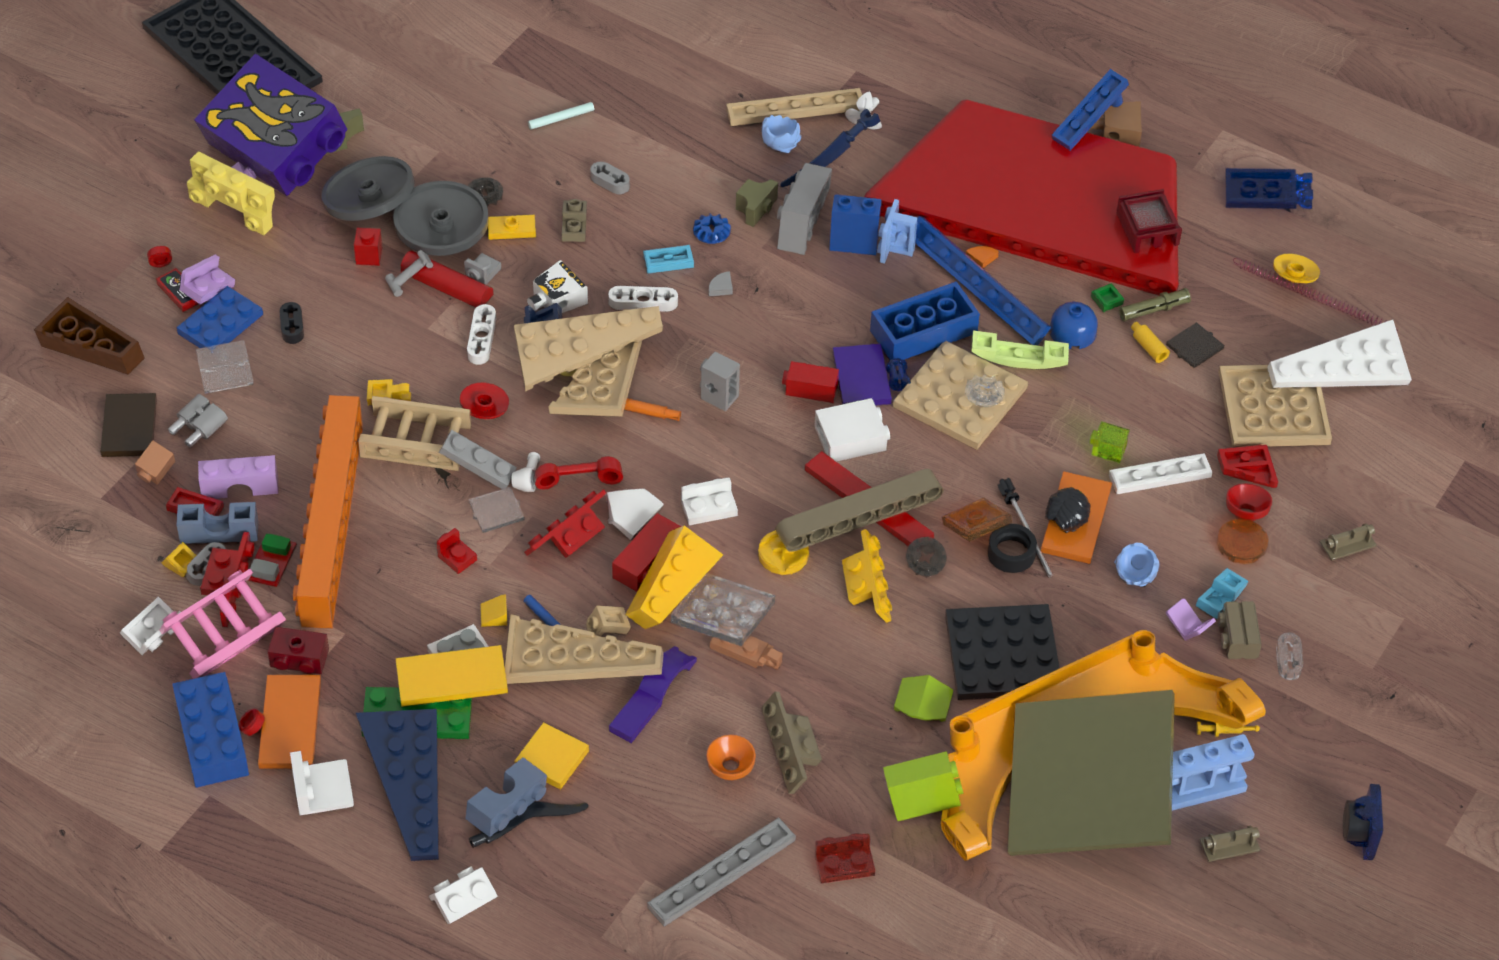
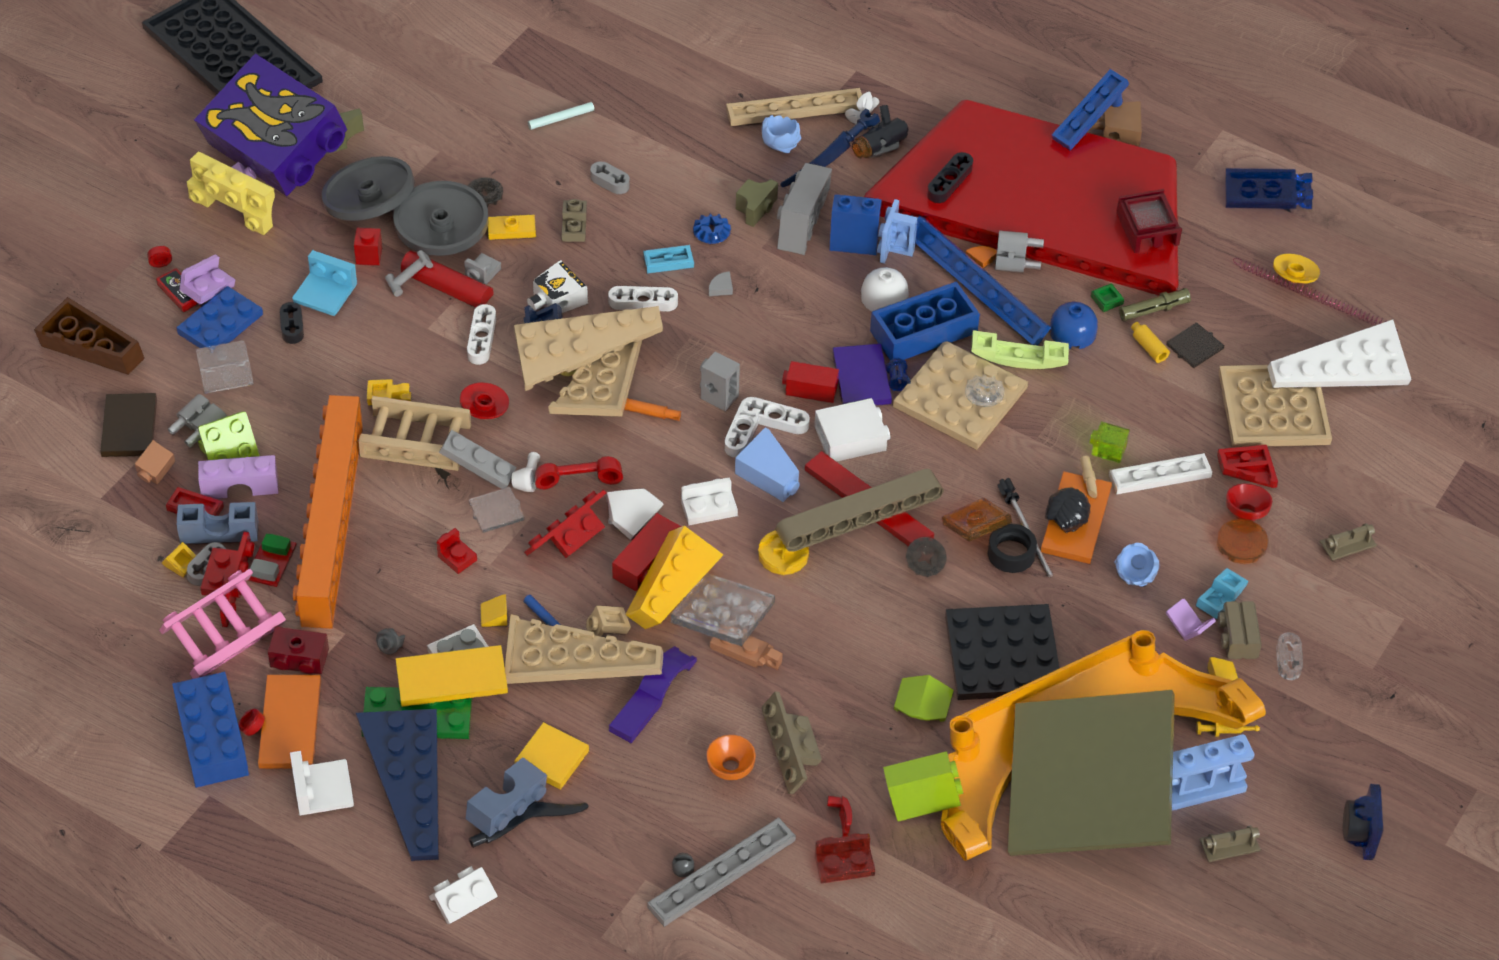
white bracket [120,597,181,655] -> none
yellow bracket [842,529,892,623] -> none
none -> bracket [198,411,260,460]
none -> medium azure bracket [292,250,357,316]
none -> dark grey plate [376,628,405,655]
none -> dark grey hinge [672,853,694,877]
none -> white beam [724,397,810,457]
none -> light blue slope [735,427,800,502]
none -> red piece [827,795,852,840]
none -> black piece [852,105,909,159]
none -> white cylinder [861,267,909,311]
none -> black beam [927,152,973,203]
none -> light grey piece [995,230,1044,273]
none -> tan piece [1080,456,1097,498]
none -> yellow slope [1207,657,1238,680]

